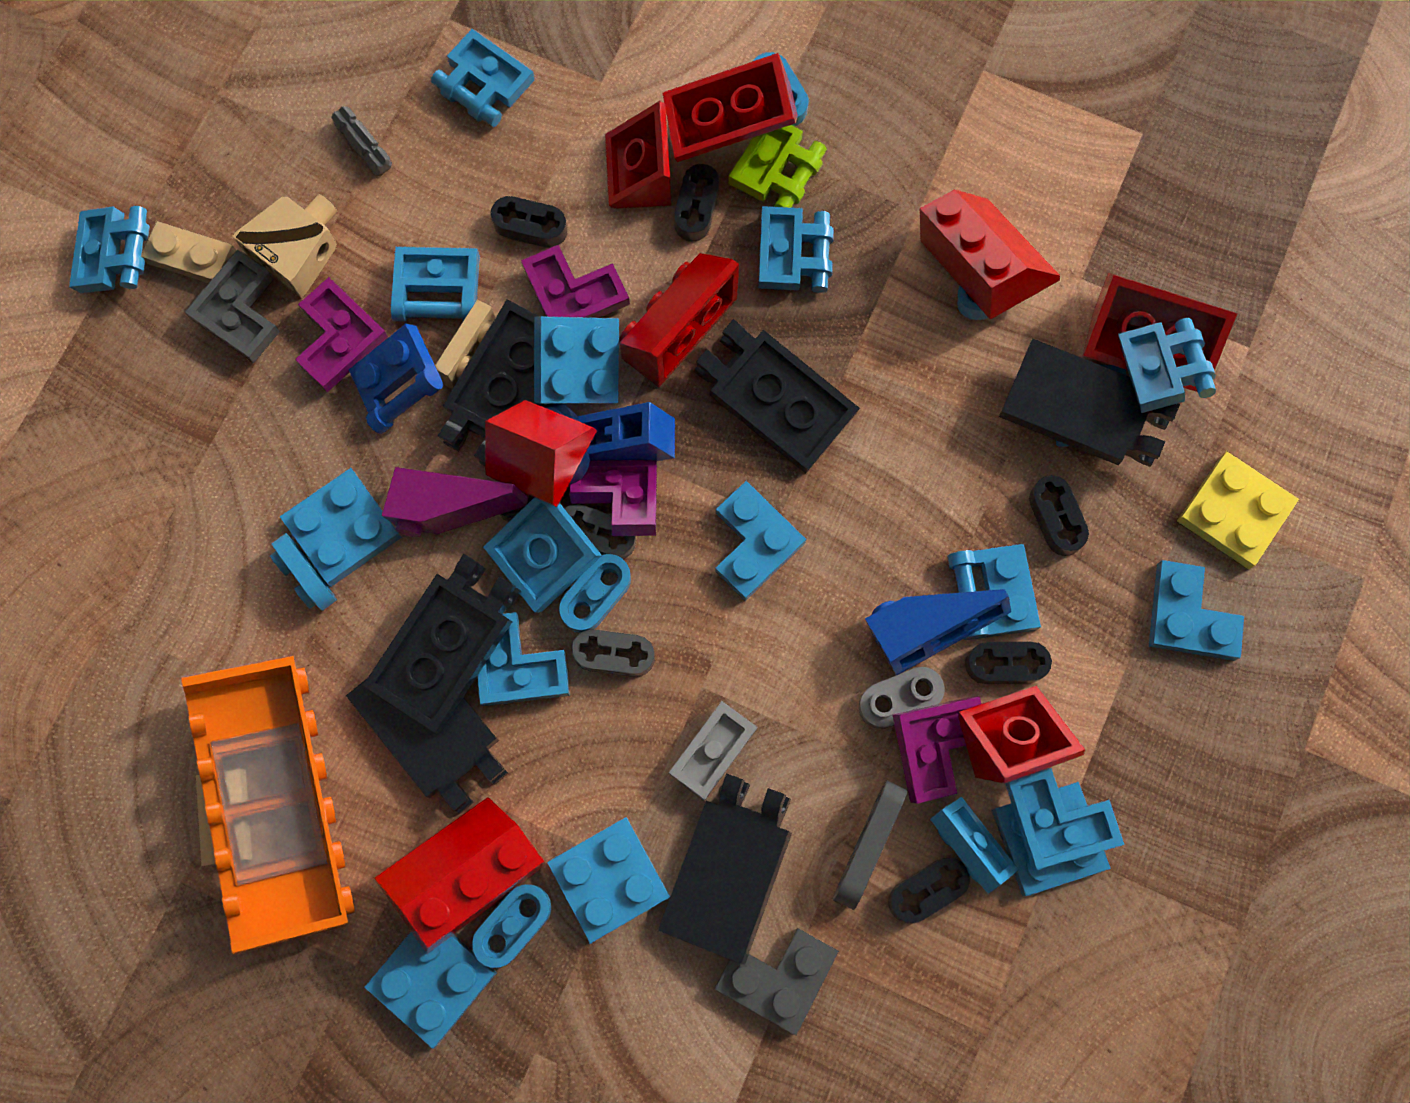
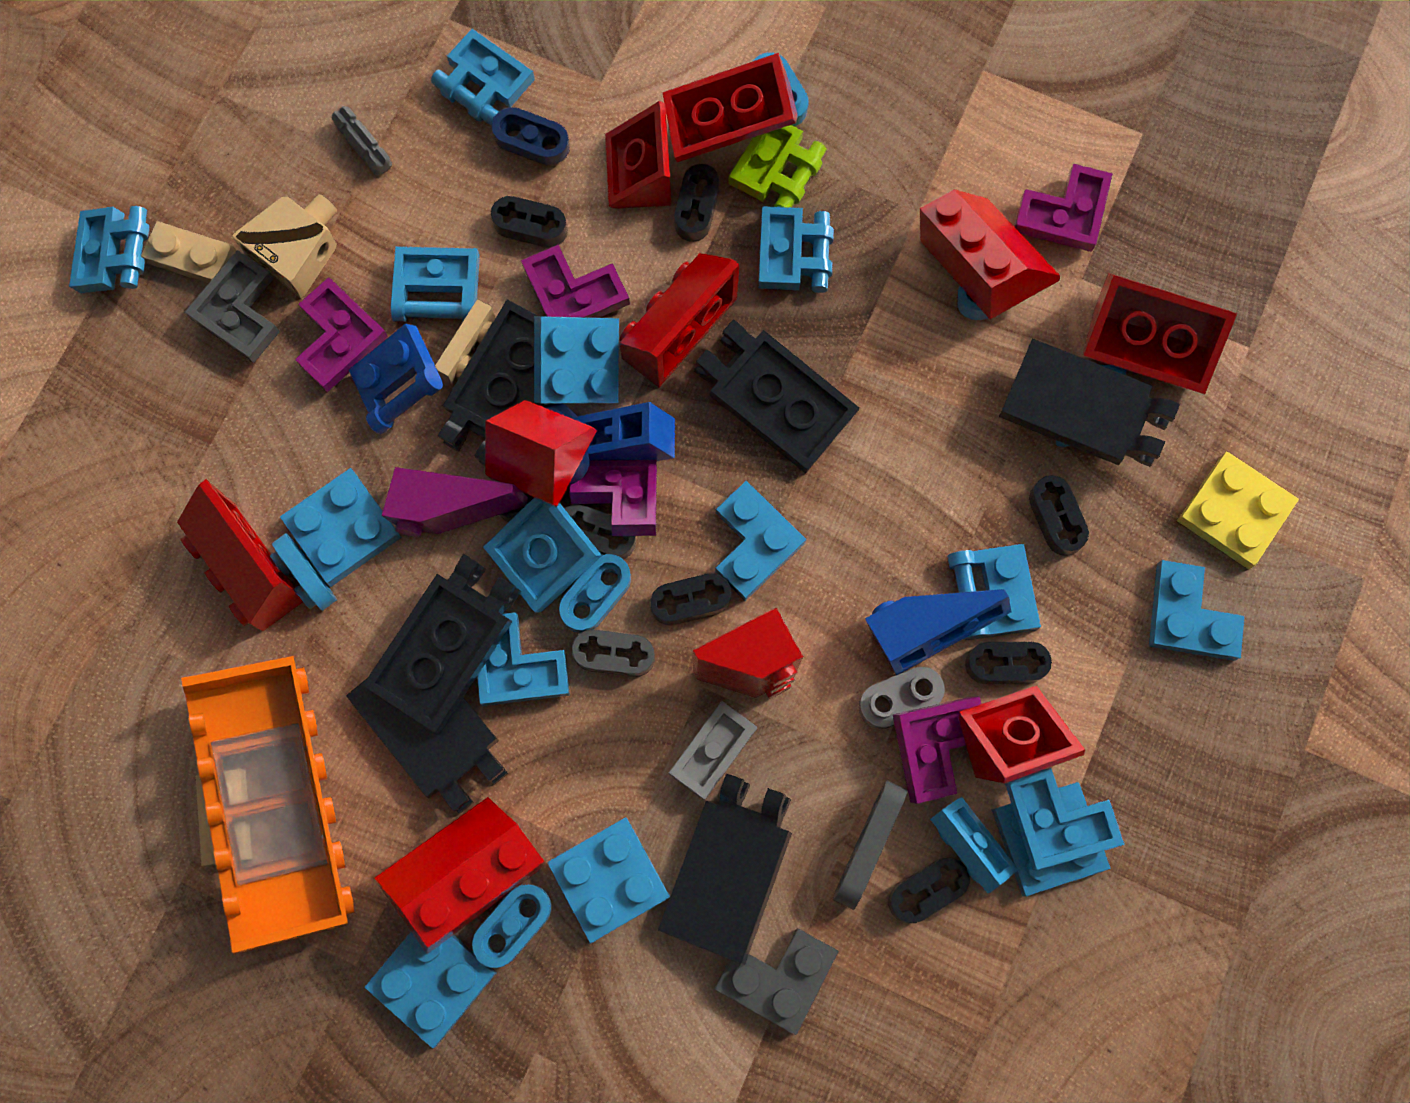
dark azure plate [1118,318,1216,413] -> none
none -> red slope [177,479,303,631]
none -> dark blue plate [492,107,570,165]
none -> black beam [650,573,731,625]
none -> red slope [693,607,803,699]
none -> magenta plate [1014,163,1113,252]

